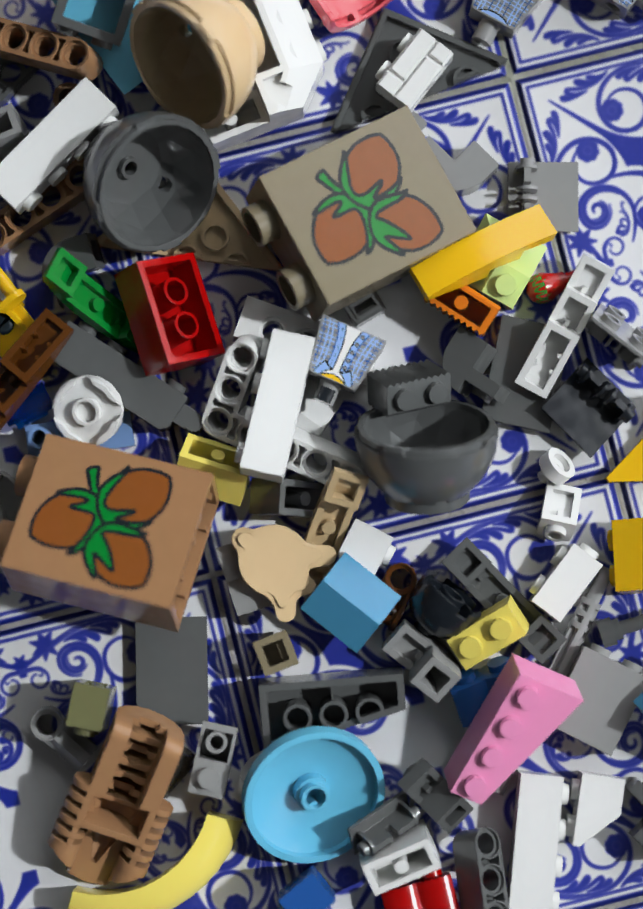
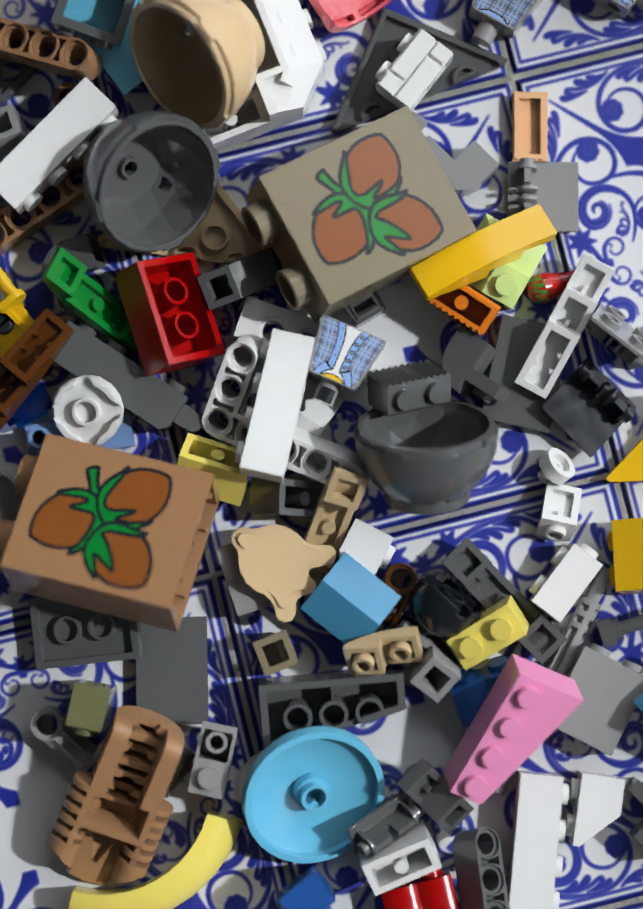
none -> dark grey plate [29,597,144,670]
none -> dark grey slope [197,247,281,310]
none -> tan slope [343,626,423,676]
none -> light nougat tile [512,92,548,162]

